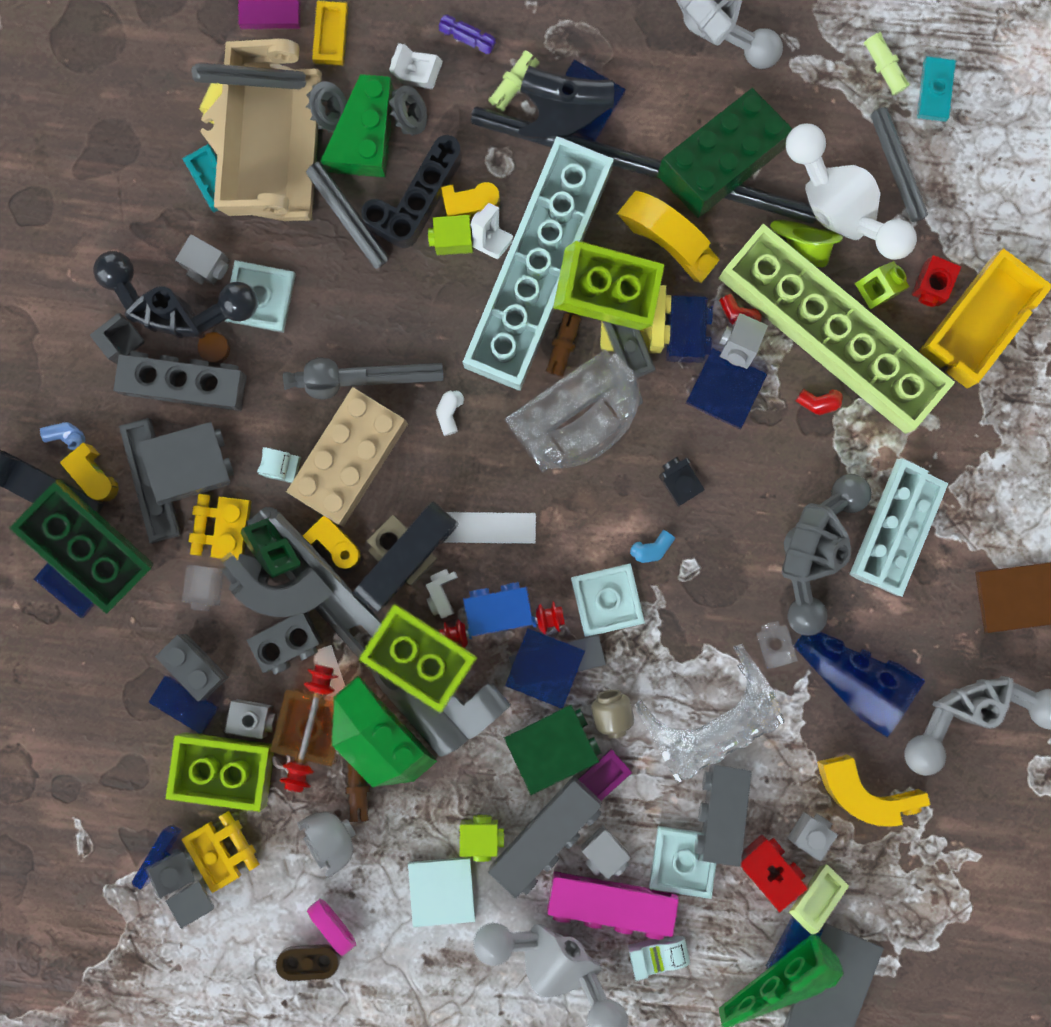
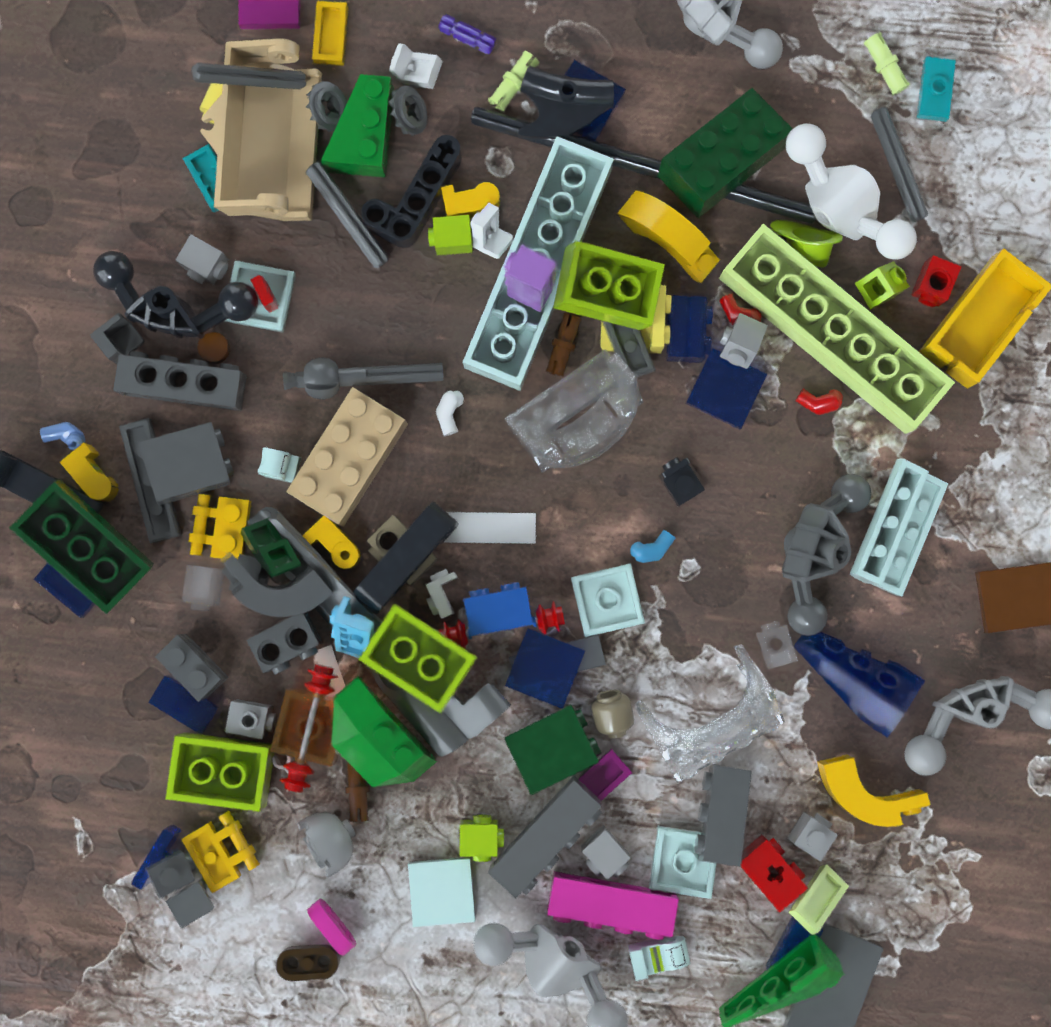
none -> red tile [250,275,279,313]
none -> medium azure bracket [330,596,374,658]
none -> medium lavender brick [503,245,557,313]

